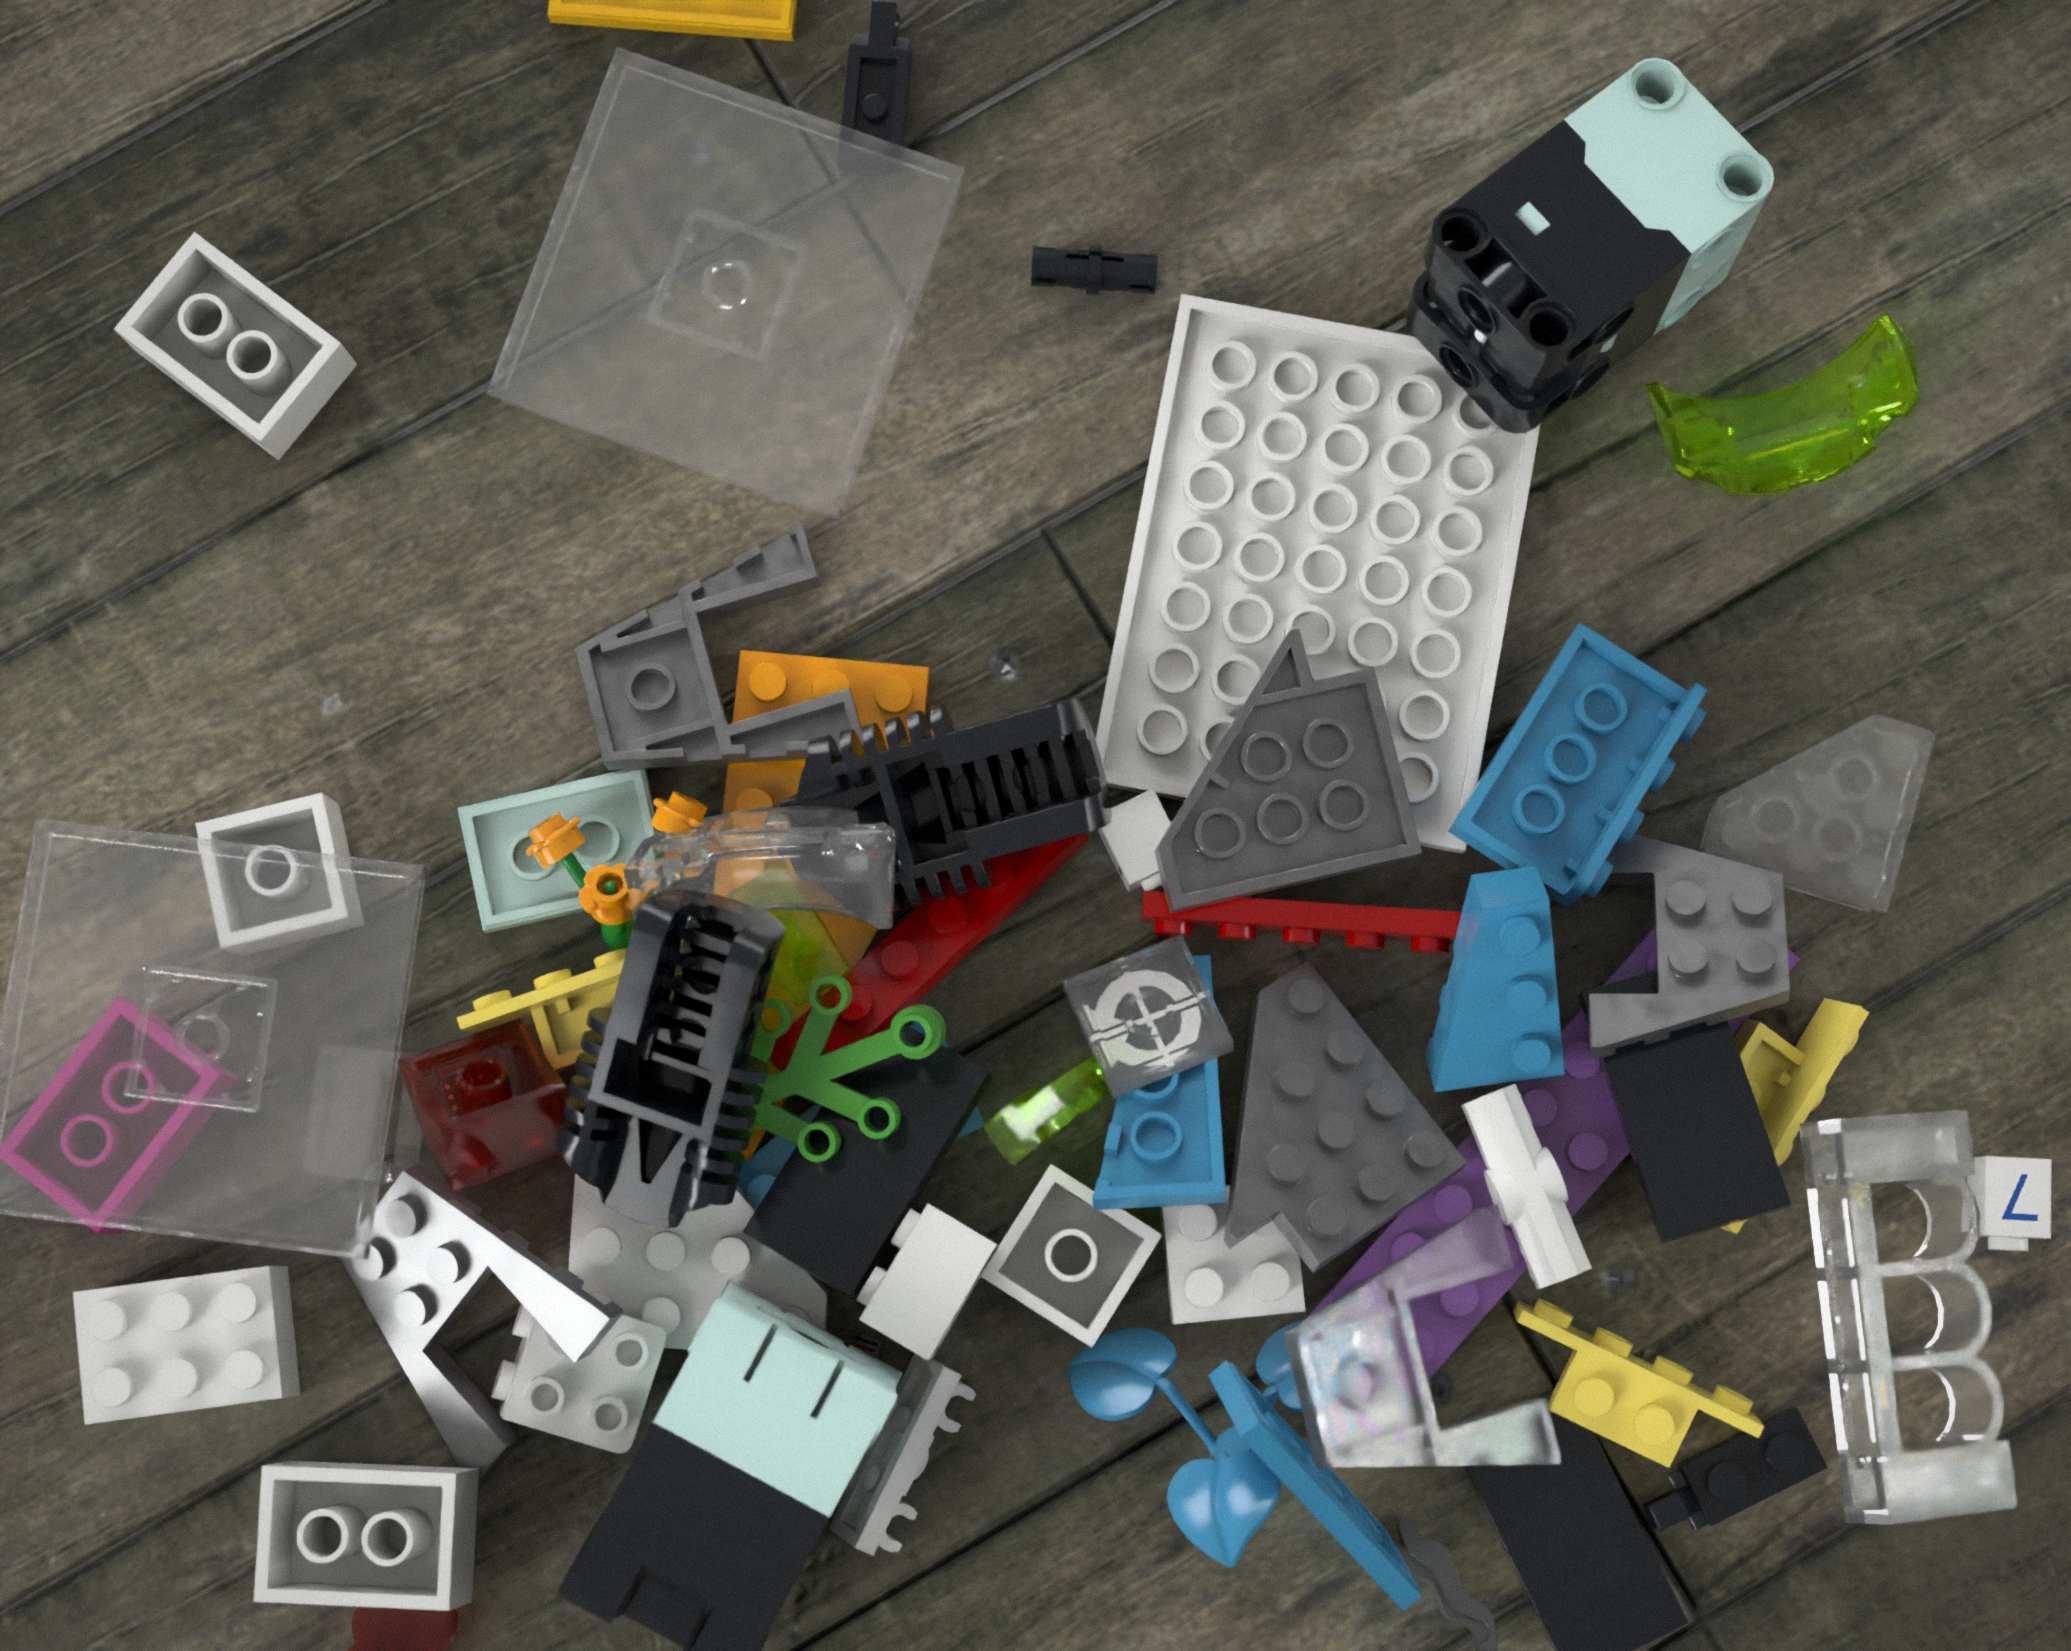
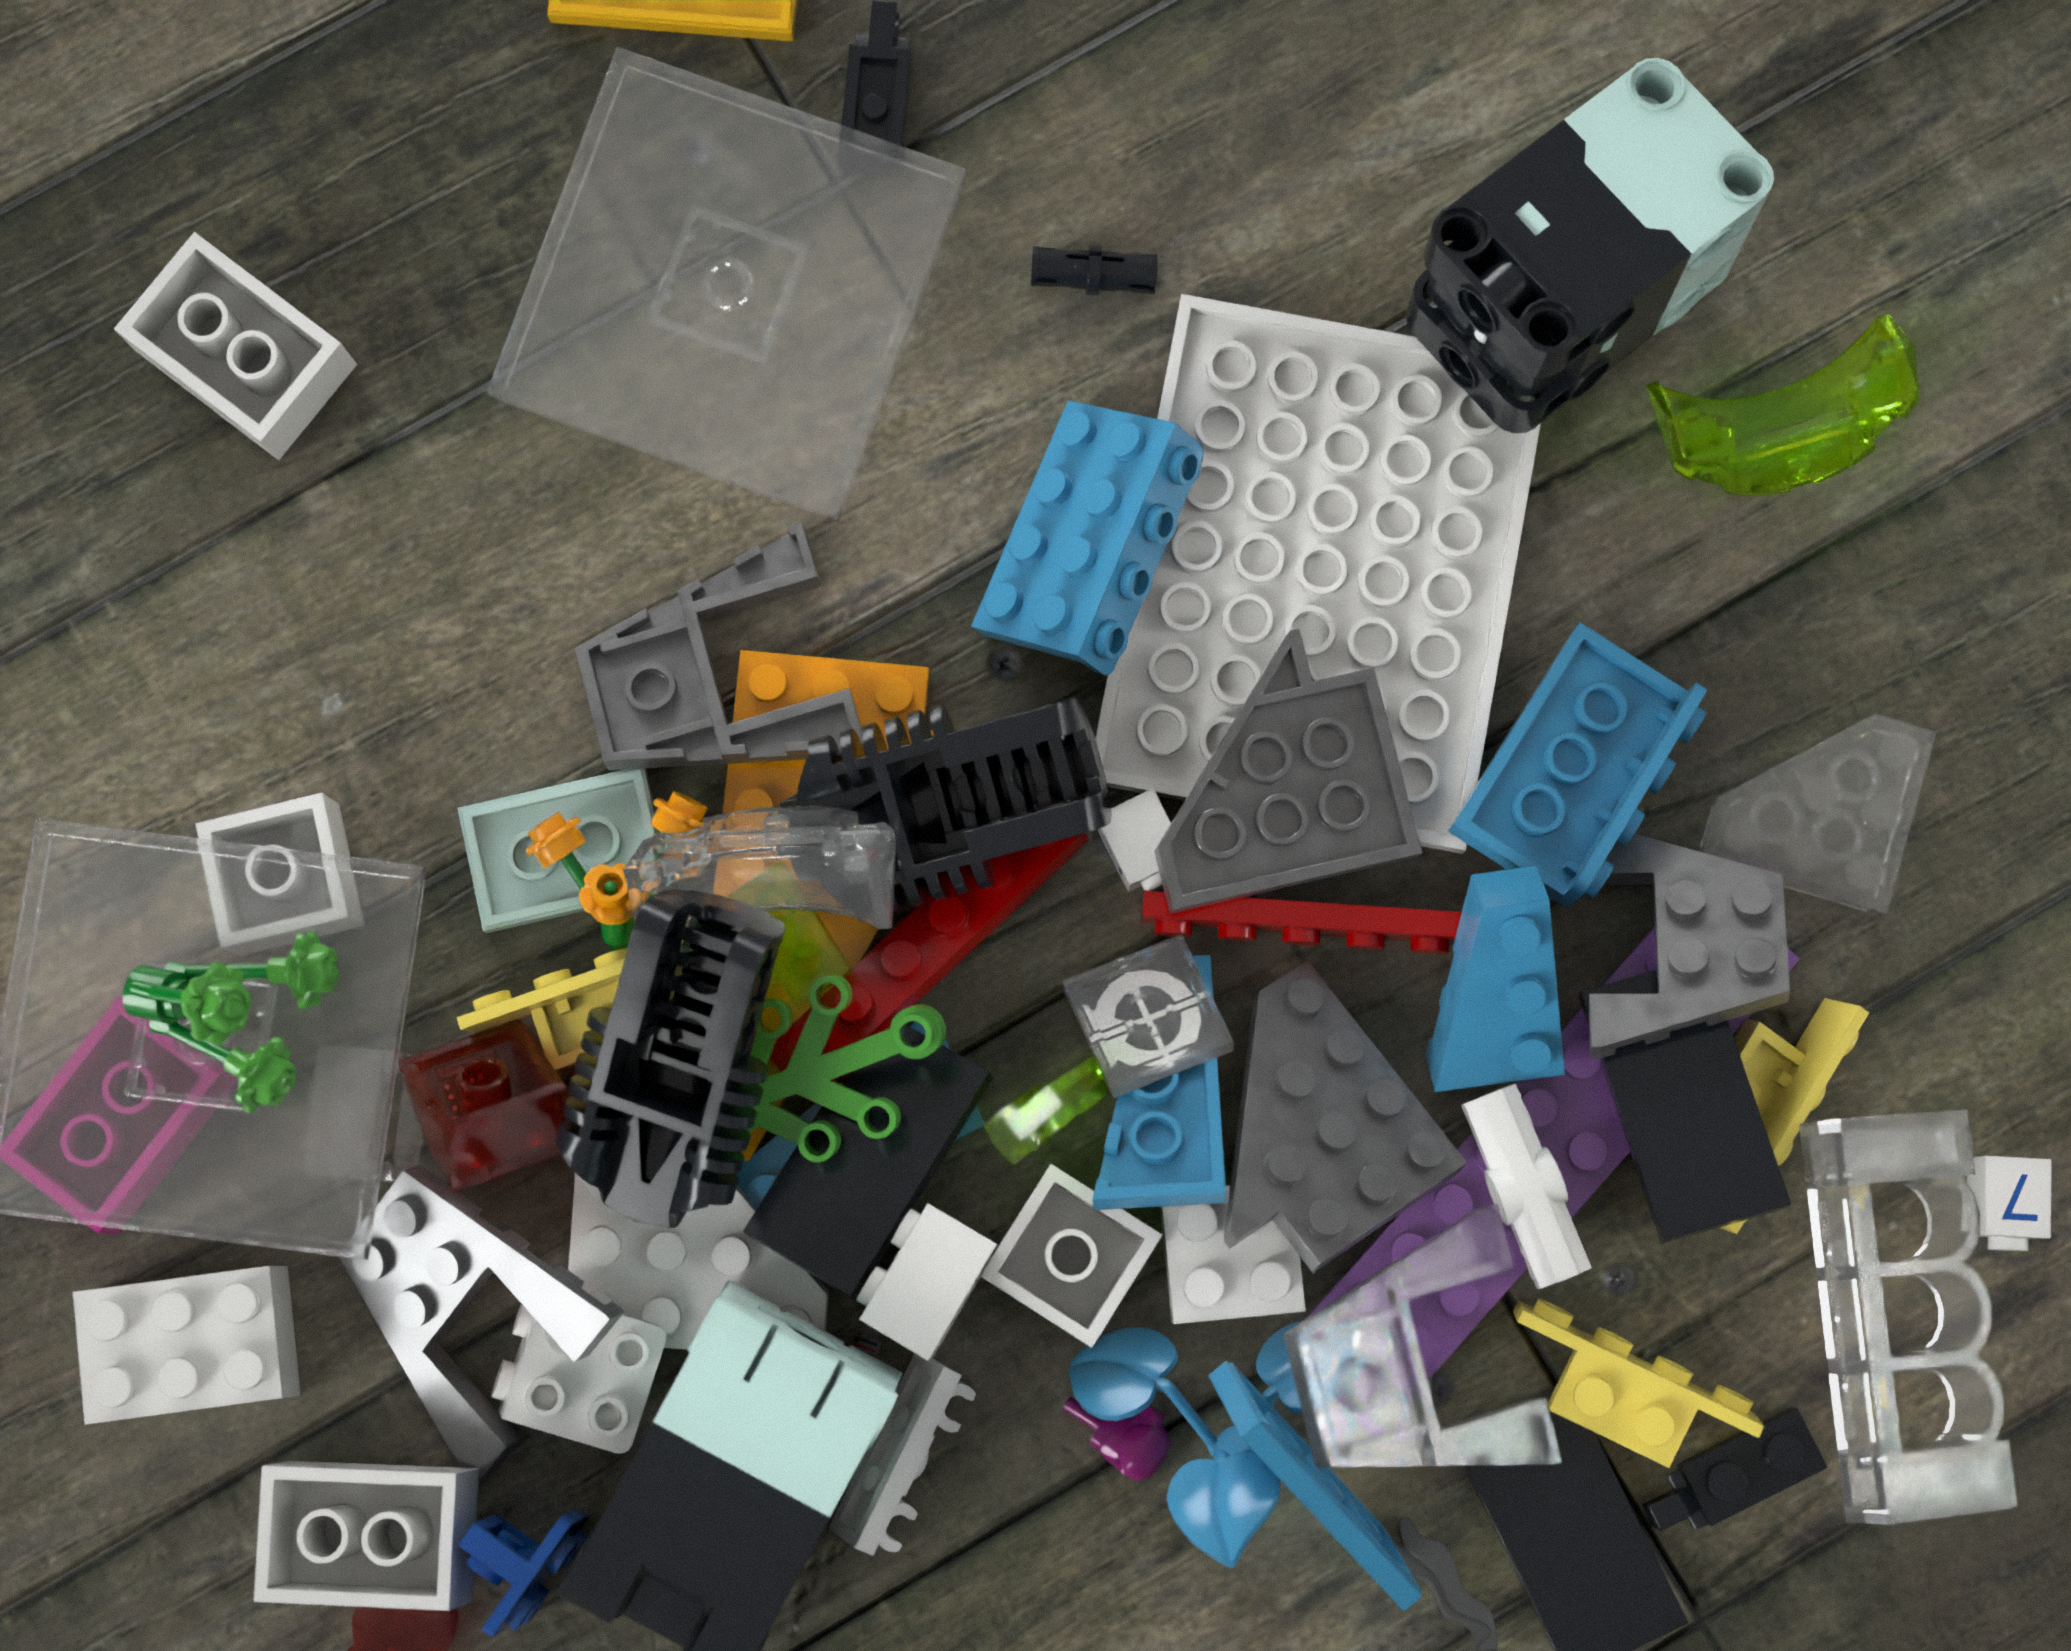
none -> bright green plant [123,931,339,1114]
none -> blue bracket [458,1508,590,1638]
none -> dark azure bracket [971,400,1204,675]
none -> magenta piece [1062,1396,1172,1481]

